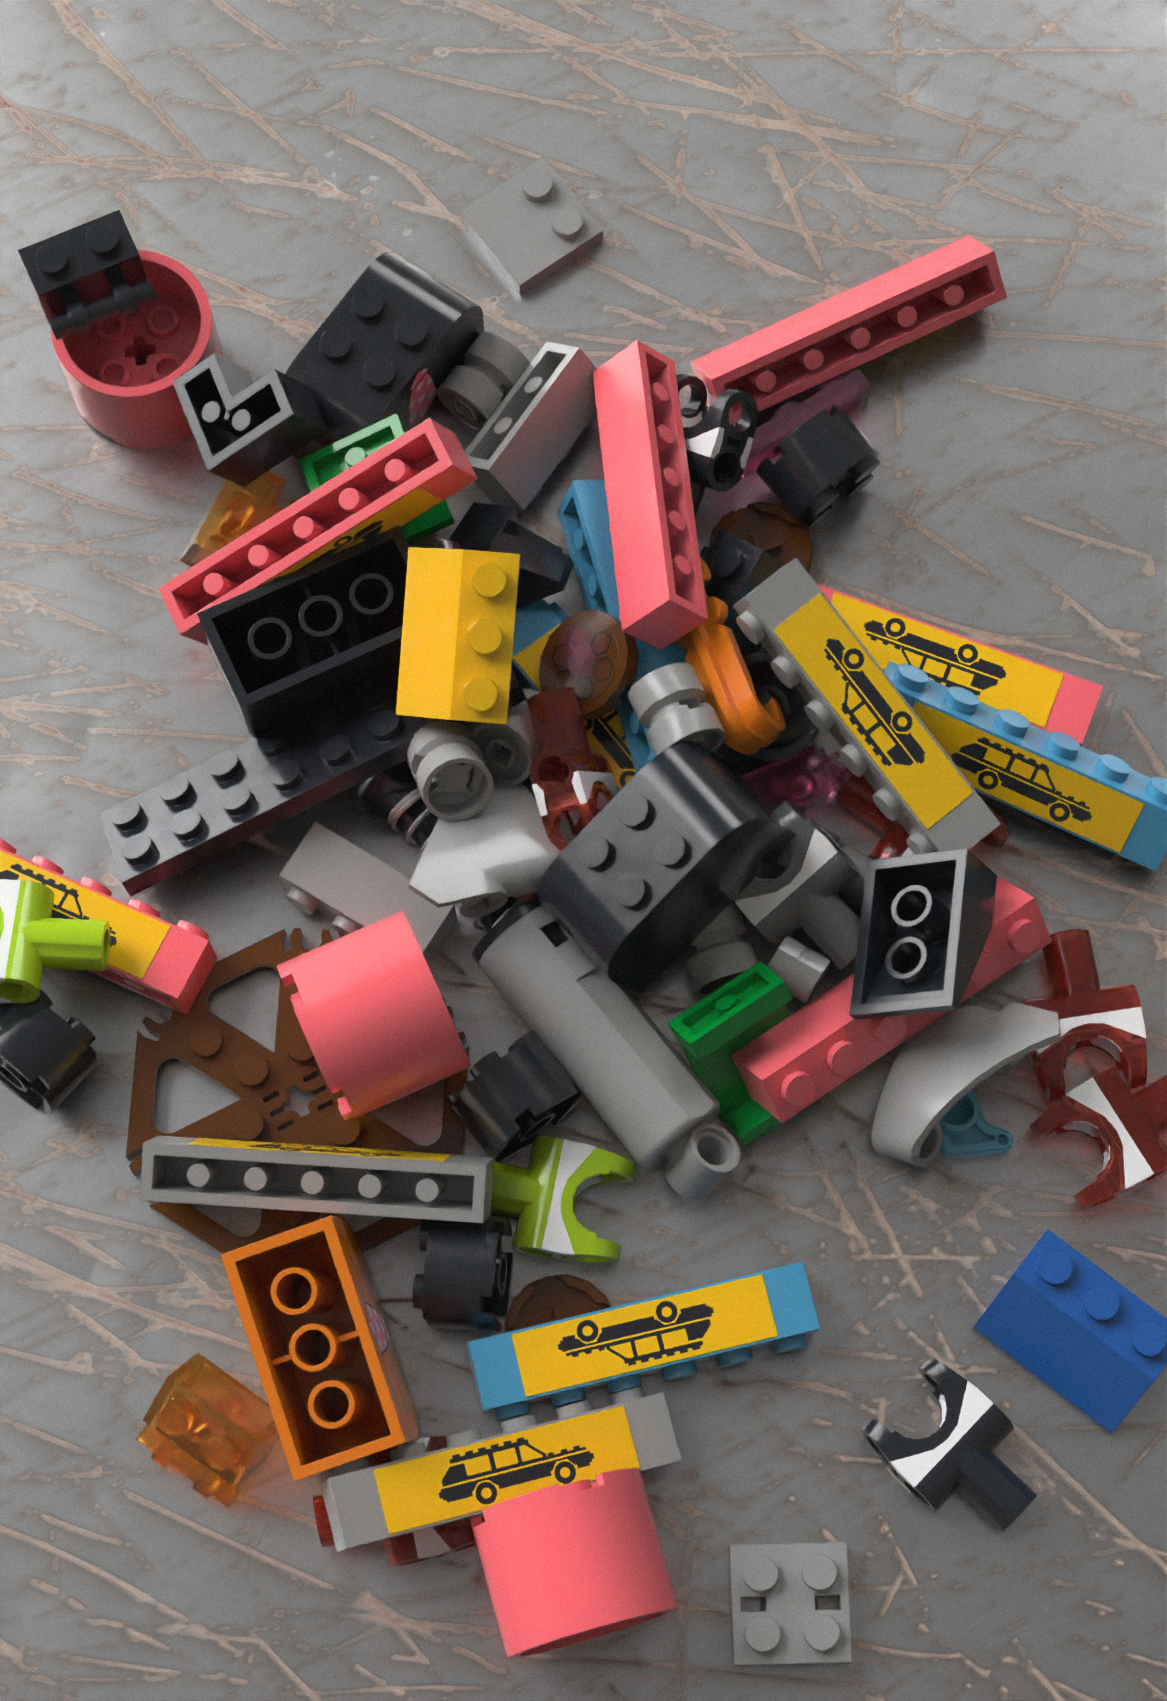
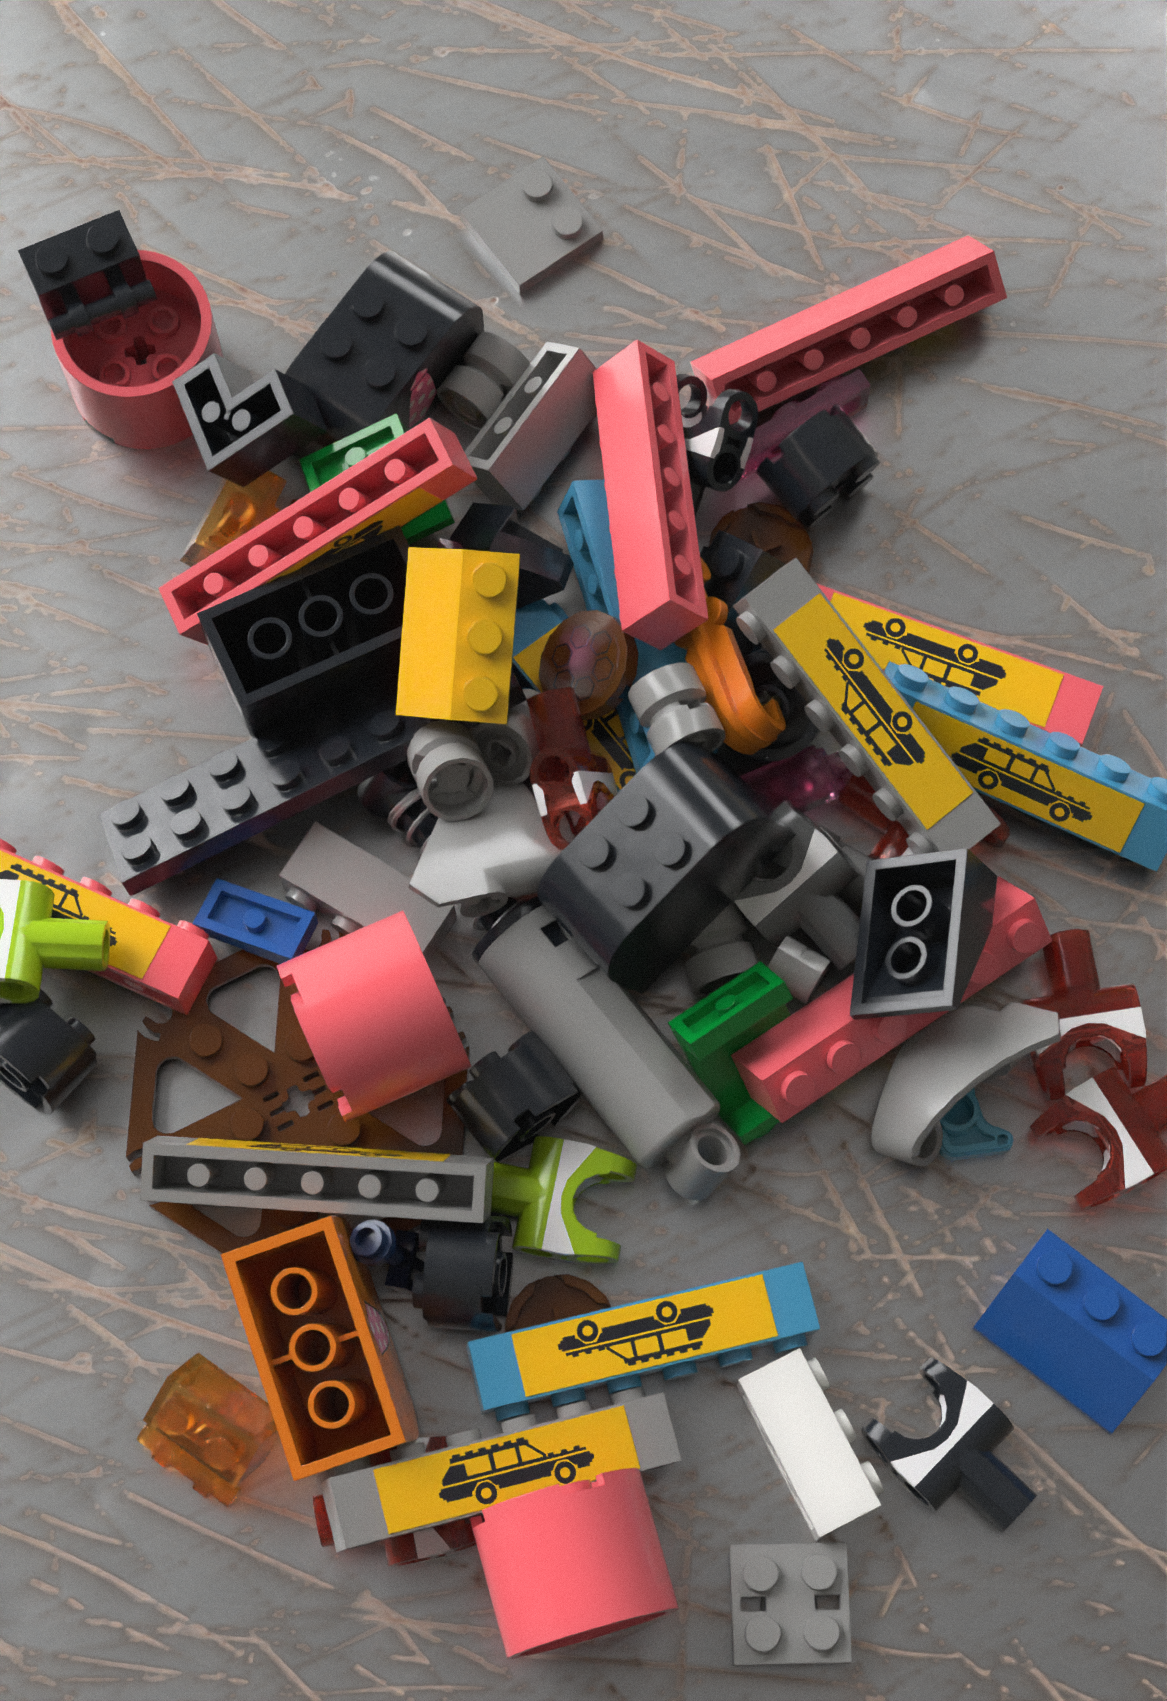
none -> blue plate [192,878,319,964]
none -> dark blue hinge [350,1219,425,1295]
none -> white brick [736,1348,884,1542]

